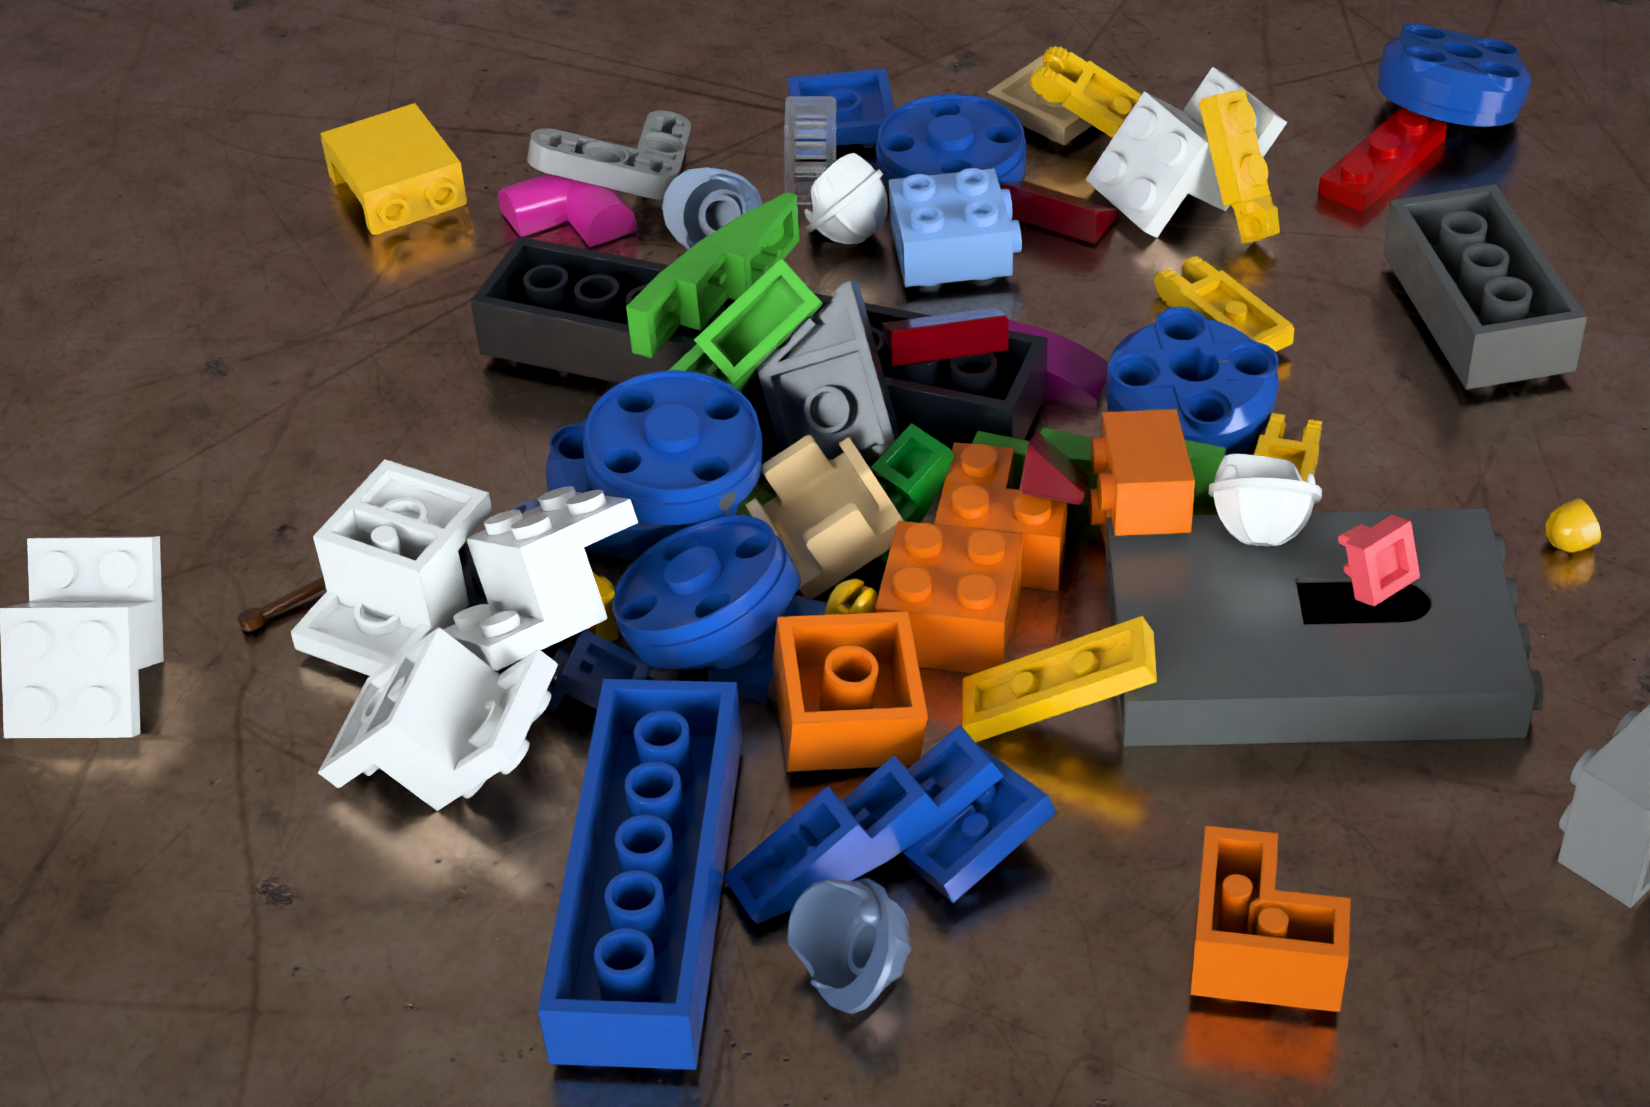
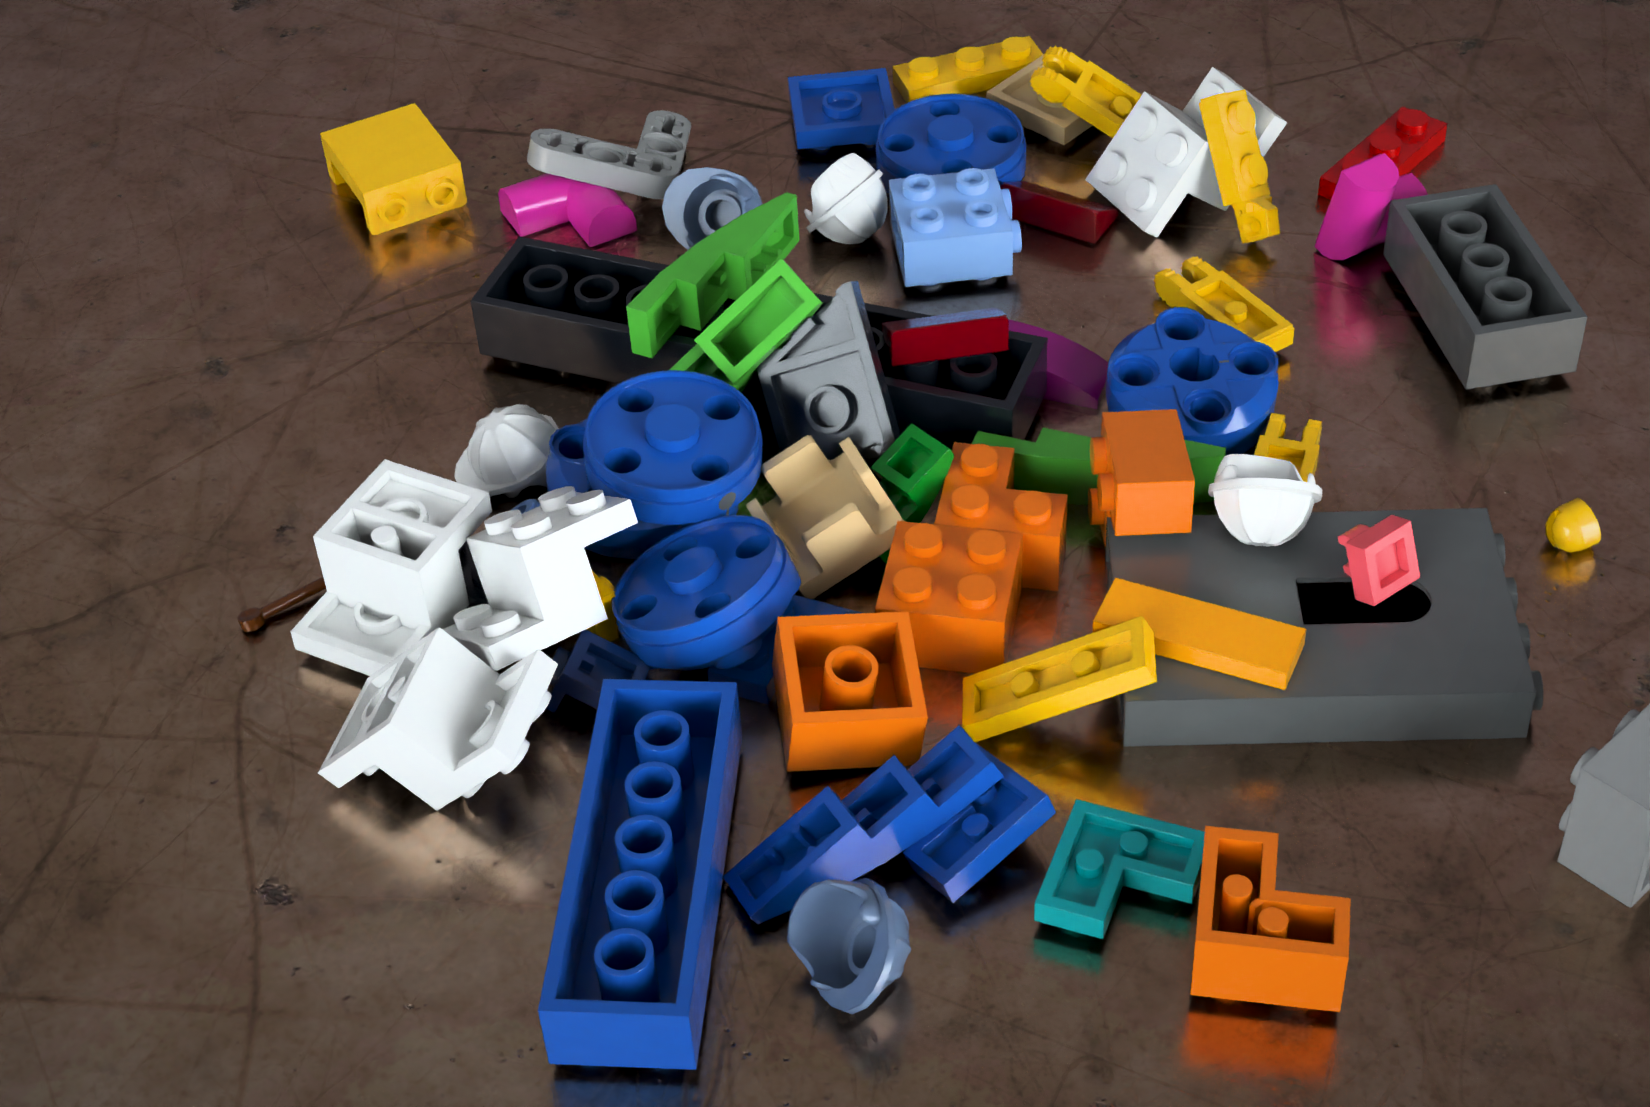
white bracket [0,536,164,738] -> none
clear slope [784,96,837,205] -> none
yellow hinge [825,579,878,615] -> none
dark red slope [1019,432,1090,505] -> none
blue piece [1377,23,1532,127] -> none
none -> white piece [454,404,559,498]
none -> yellow plate [892,36,1044,103]
none -> teal plate [1034,799,1205,939]
none -> light orange tile [1093,578,1306,690]
none -> dark pink brick [1315,153,1428,260]

